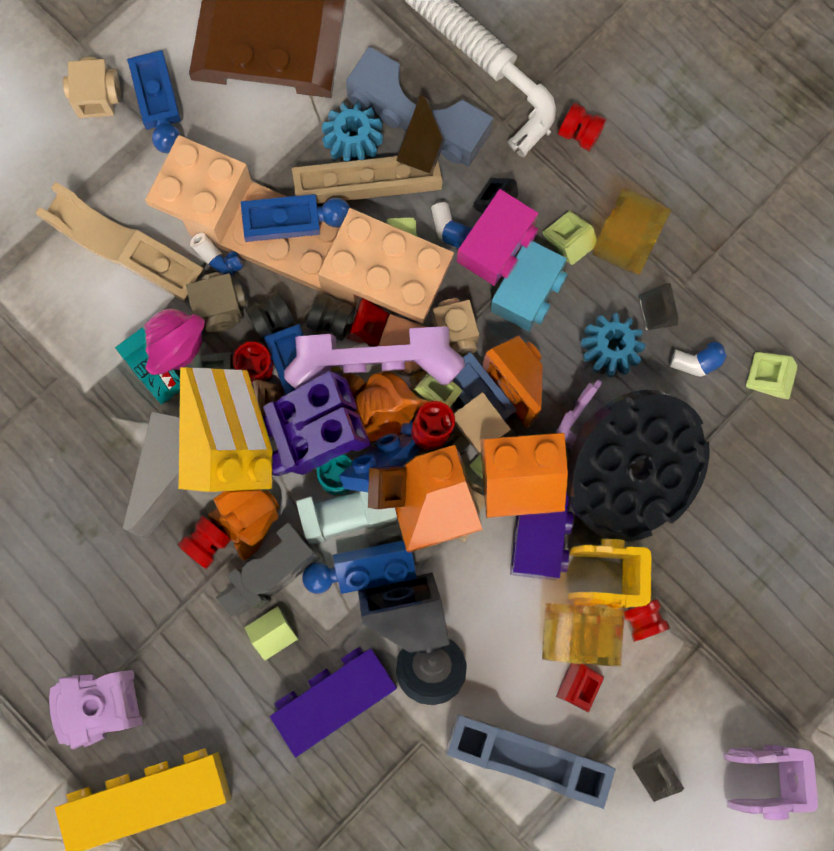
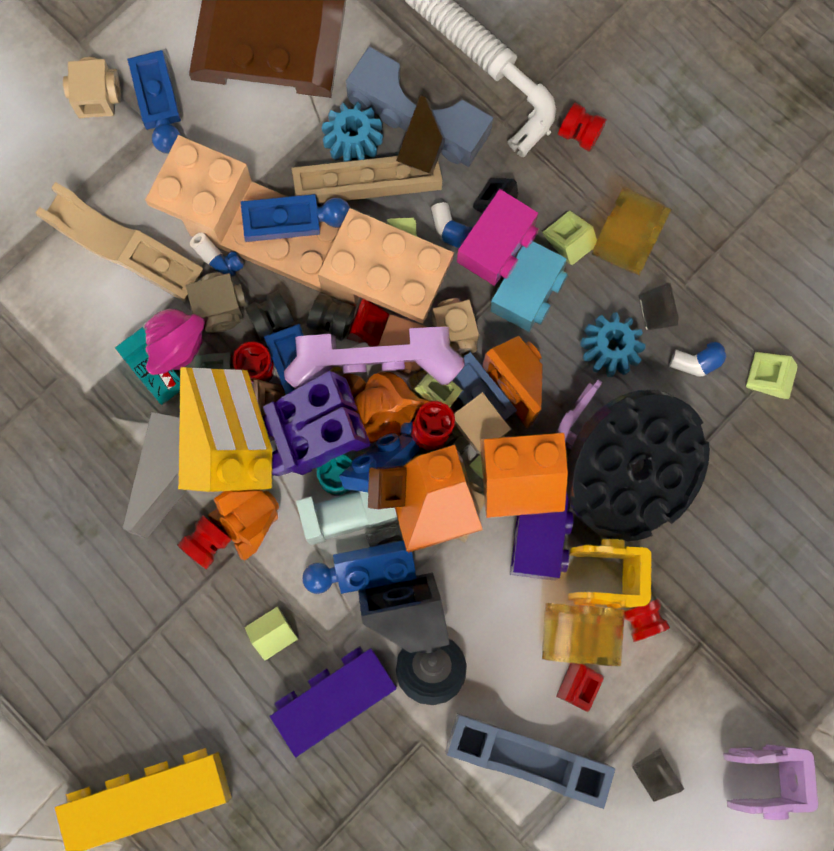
lavender piece [49,670,143,749] -> none
dark grey hips [216,522,320,617] -> none

